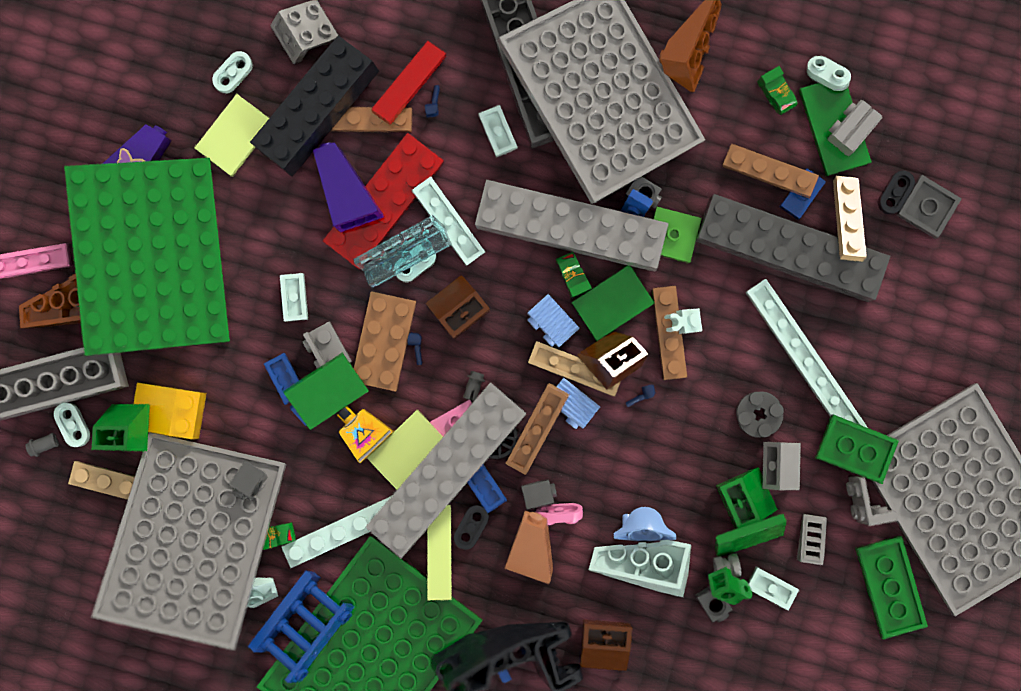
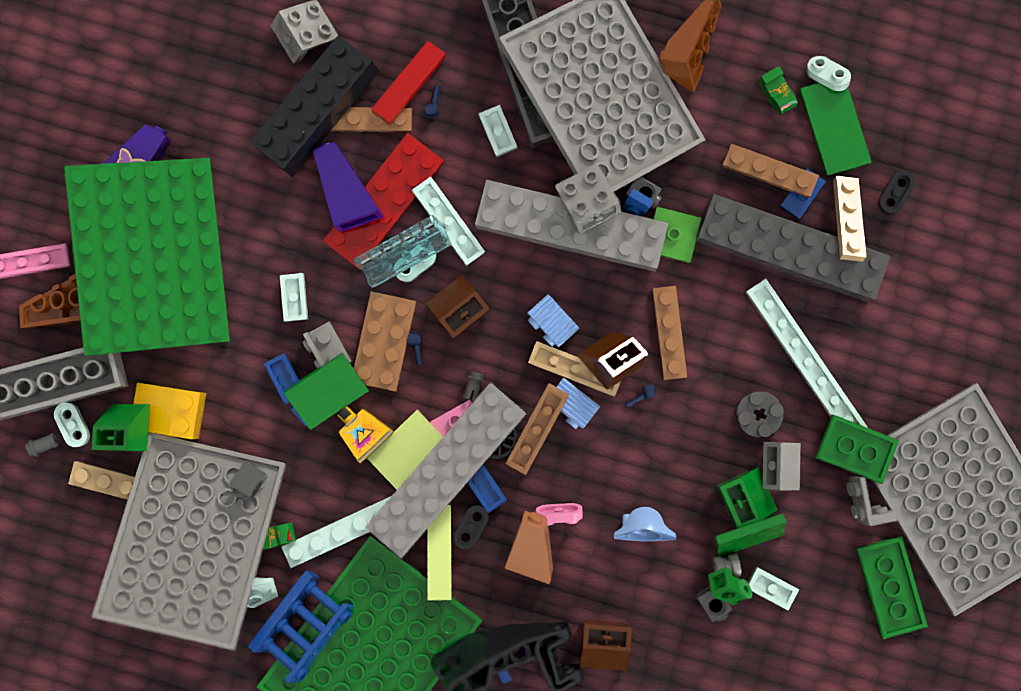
yellowish green tile [195,94,269,177] -> none
light aqua plate [212,51,253,93] -> none
dark grey brick [521,479,557,509] -> none
green leg [556,251,592,299] -> none
green tile [571,265,654,341] -> none
light aqua wedge [589,540,691,597] -> none
light aqua plate [664,308,702,334] -> none
light grey slope [797,514,827,565] -> none
light grey brick [828,100,883,156] -> none
dark grey plate [896,175,962,239] -> none
none -> light grey bracket [556,164,621,234]

